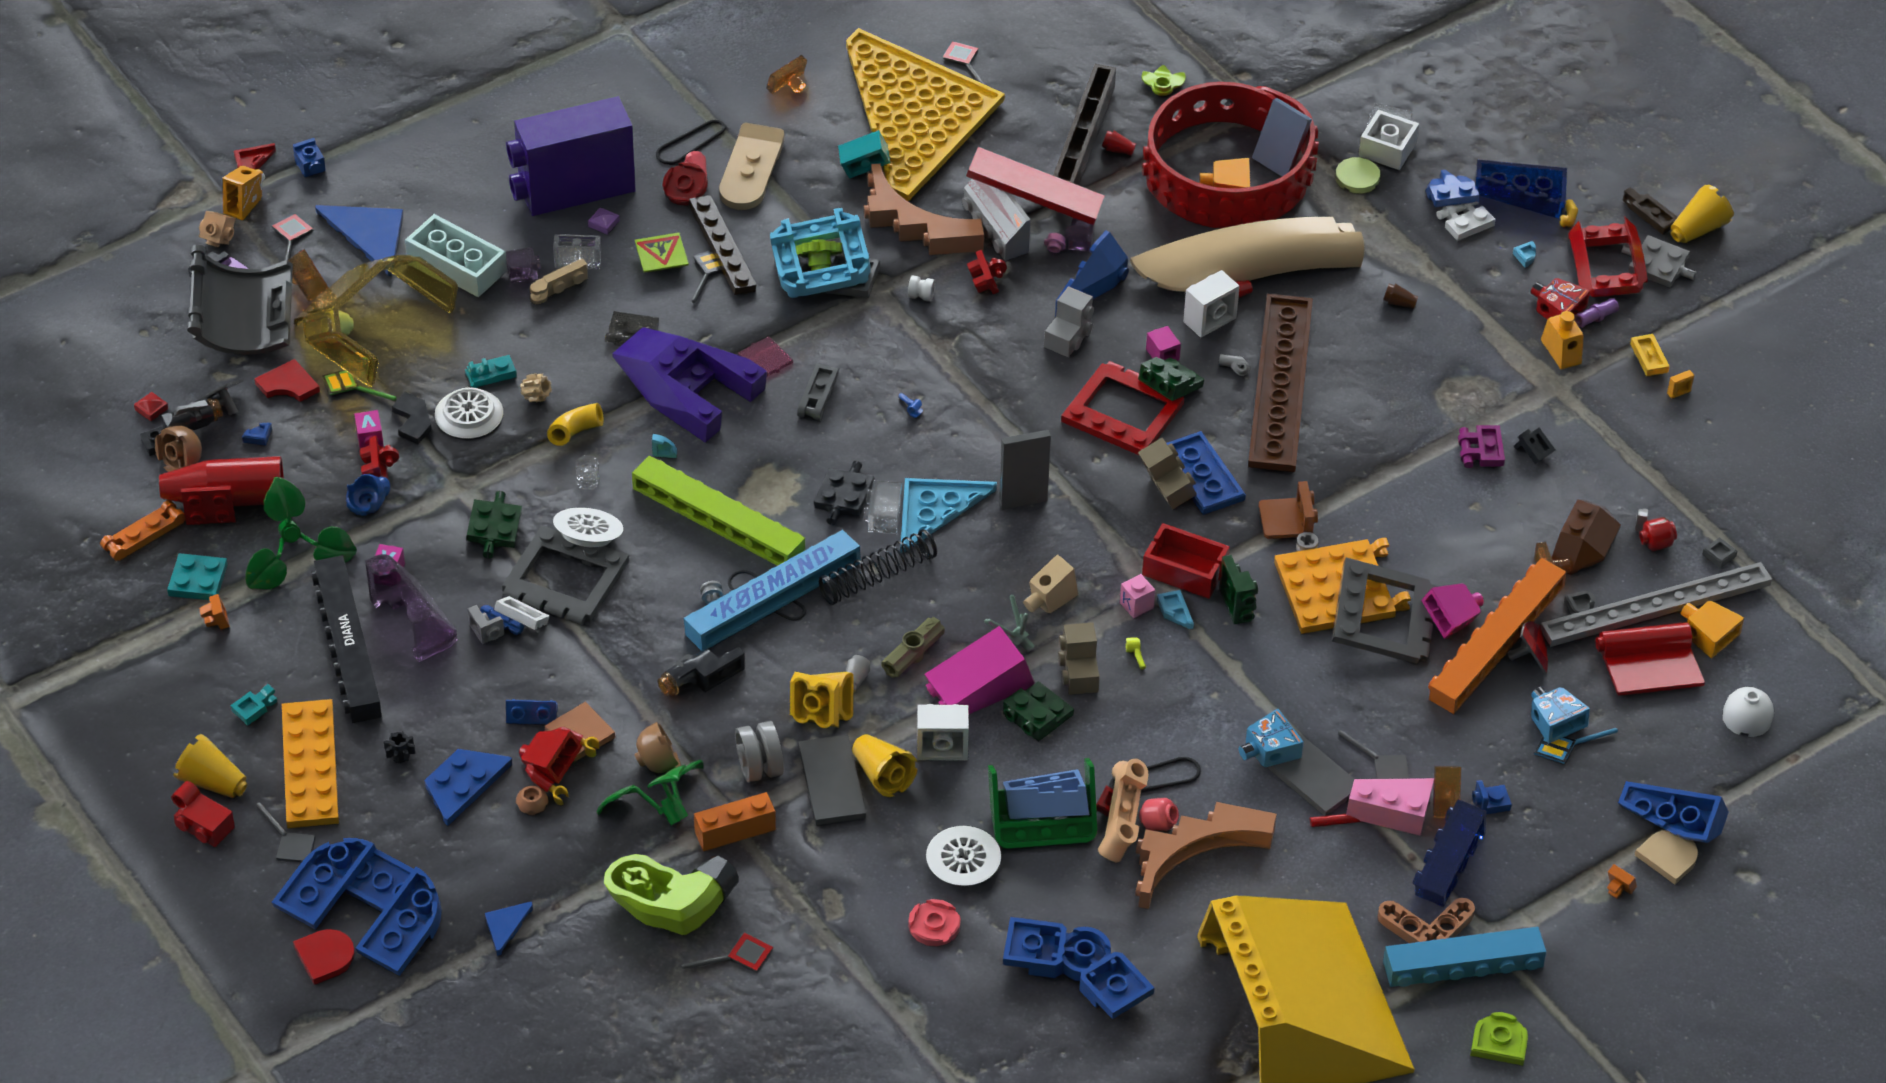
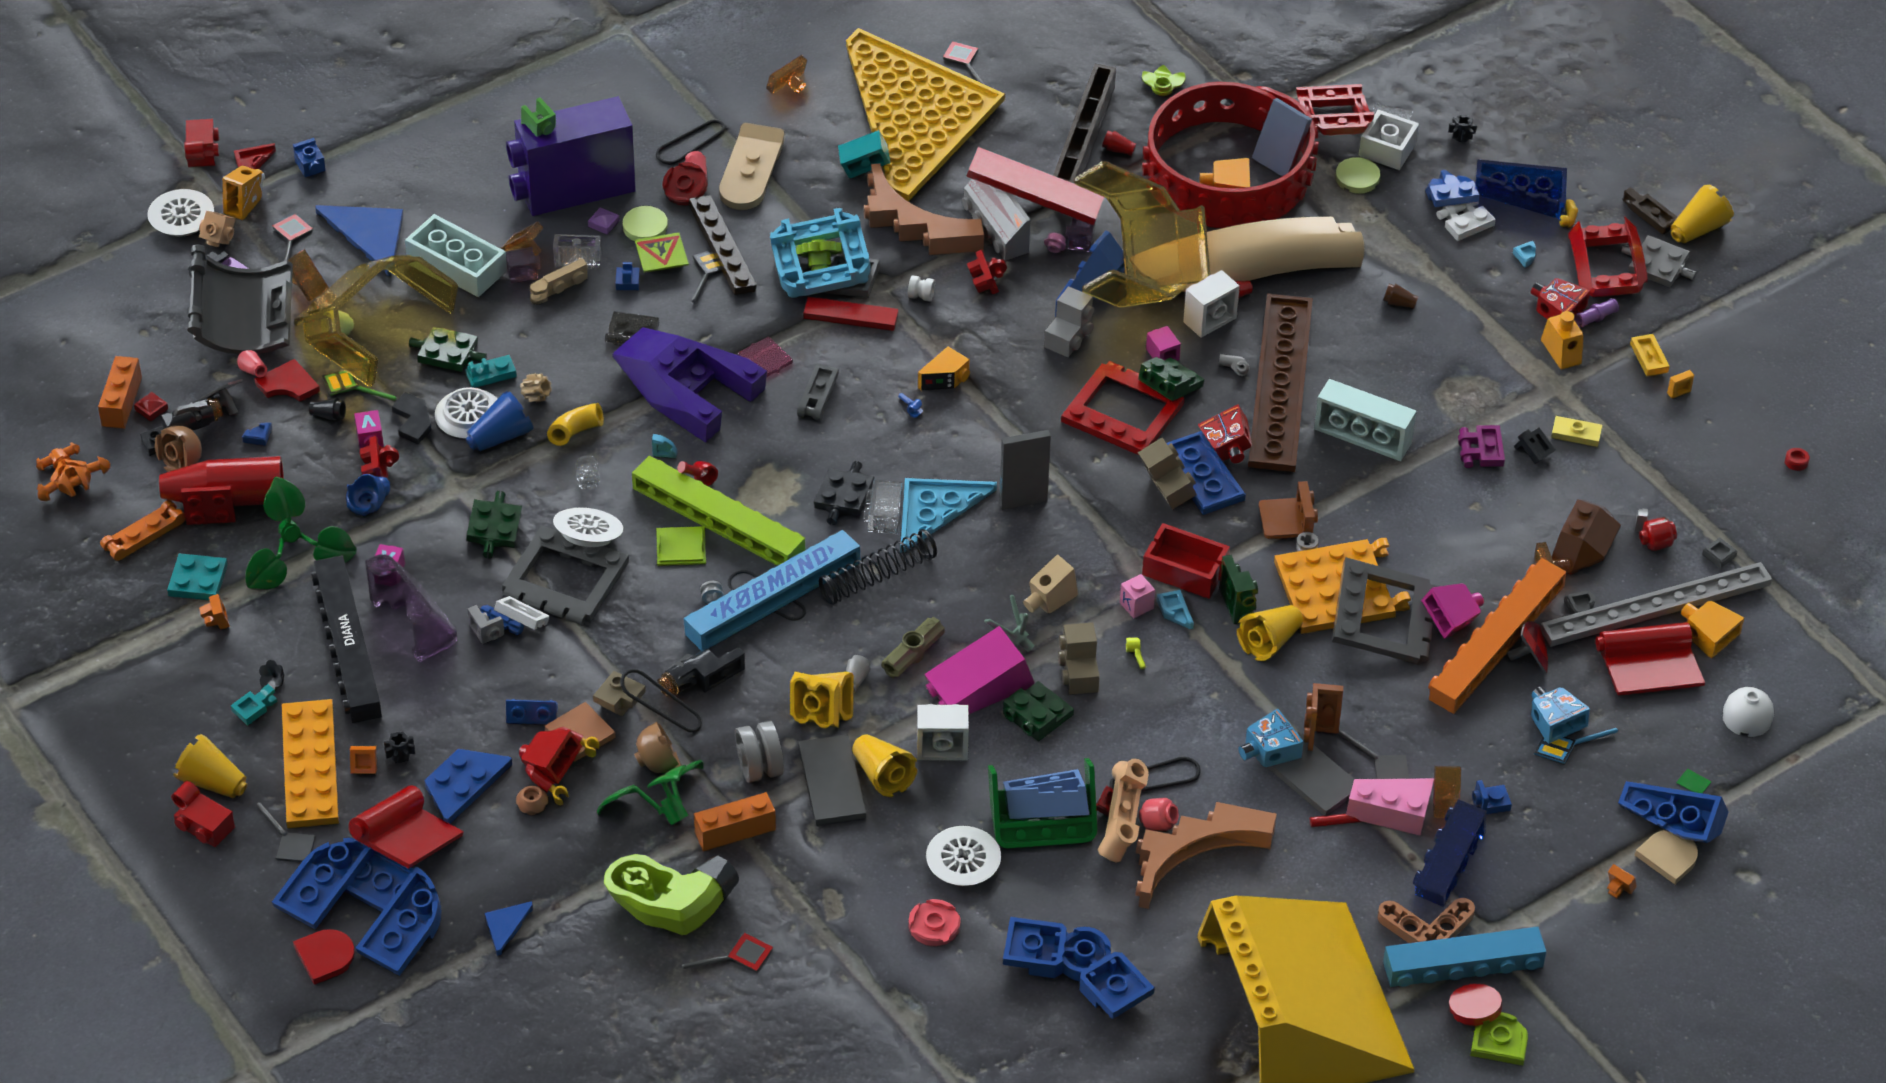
none -> orange piece [36,442,111,501]
none -> orange brick [98,356,142,429]
none -> white piece [148,189,214,237]
none -> red hinge [185,119,219,167]
none -> coral cone [237,350,267,377]
none -> black plant [259,660,285,691]
none -> black cone [309,398,346,421]
none -> red door [349,785,464,869]
none -> orange tile [350,746,377,774]
none -> dark green plate [409,327,487,372]
none -> blue cone [465,391,534,451]
none -> clear orange tile [501,221,543,259]
none -> bright green window [521,98,556,137]
none -> dark tan brick [593,671,646,716]
none -> blue tile [615,262,640,290]
none -> black piece [620,669,702,733]
none -> yellowish green tile [623,206,668,241]
none -> lime piece [656,526,706,566]
none -> red bar [677,461,718,486]
none -> red tile [803,297,899,331]
none -> light orange slope [918,347,970,390]
none -> clear yellow piece [1074,161,1211,307]
none -> red torso [1198,404,1252,463]
none -> yellow cone [1237,605,1303,661]
none -> red wedge [1296,84,1374,136]
none -> dark orange bracket [1303,683,1343,751]
none -> light aqua brick [1314,379,1416,461]
none -> black gear [1448,115,1477,142]
none -> tile [1449,984,1502,1026]
none -> light yellow plate [1551,416,1602,447]
none -> green sticker [1676,768,1711,793]
none -> red tile [1785,448,1810,471]

